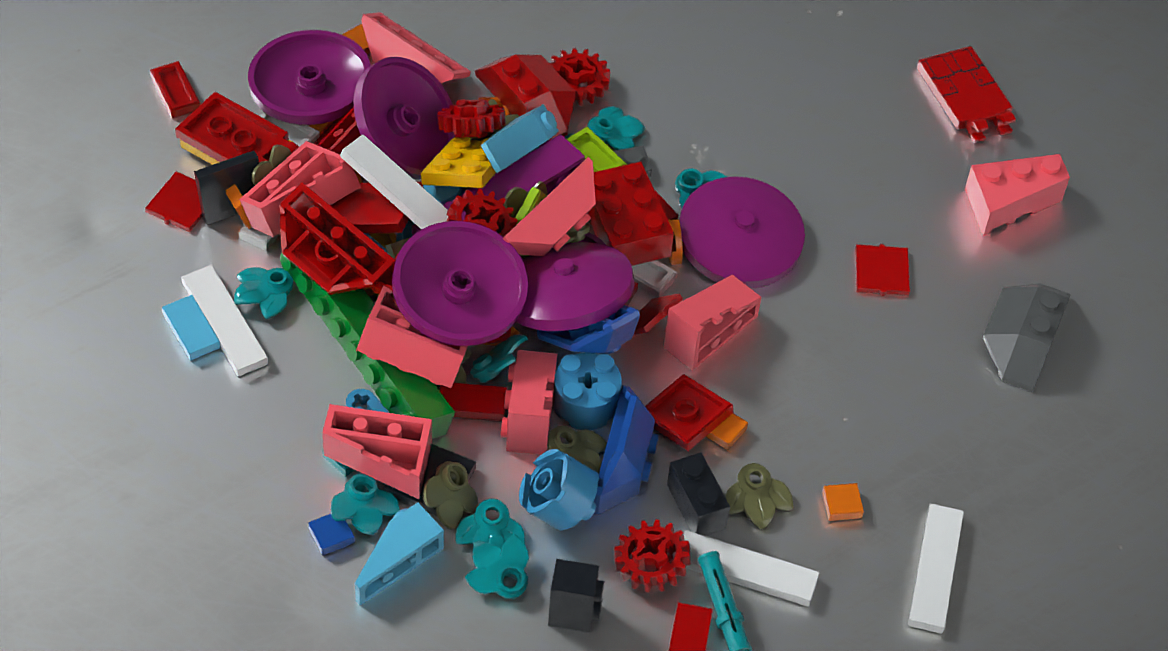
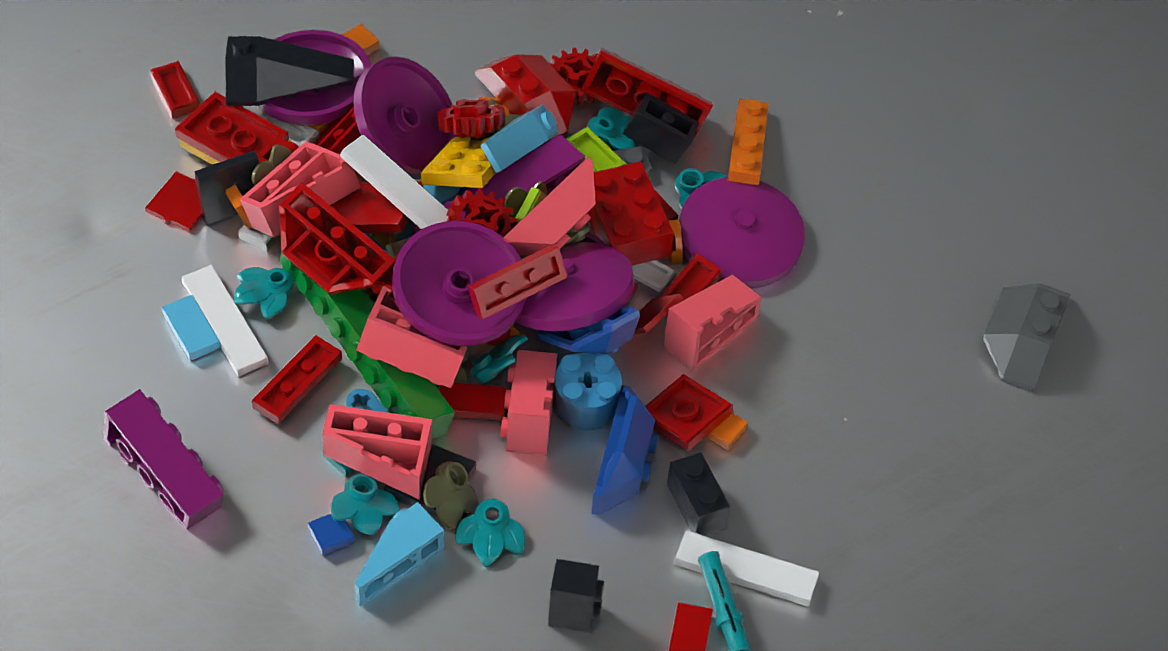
coral wedge [361,12,471,86] -> none
teal plate [465,534,529,599] -> none
dark azure brick [519,449,599,531] -> none
olive plate [547,425,607,474] -> none
red gear [614,519,691,593] -> none
olive plate [725,463,793,530] -> none
orange tile [822,483,864,521] -> none
red piece [855,244,910,296] -> none
white tile [908,503,964,634] -> none
red tile [917,46,1016,143] -> none
coral wedge [965,154,1070,237] -> none
none -> magenta wedge [103,389,224,530]
none -> black wedge [225,36,355,106]
none -> red plate [252,335,342,425]
none -> red plate [467,245,567,319]
none -> red slope [581,48,713,140]
none -> black brick [622,92,700,164]
none -> red tile [660,253,723,303]
none -> orange plate [728,99,769,185]

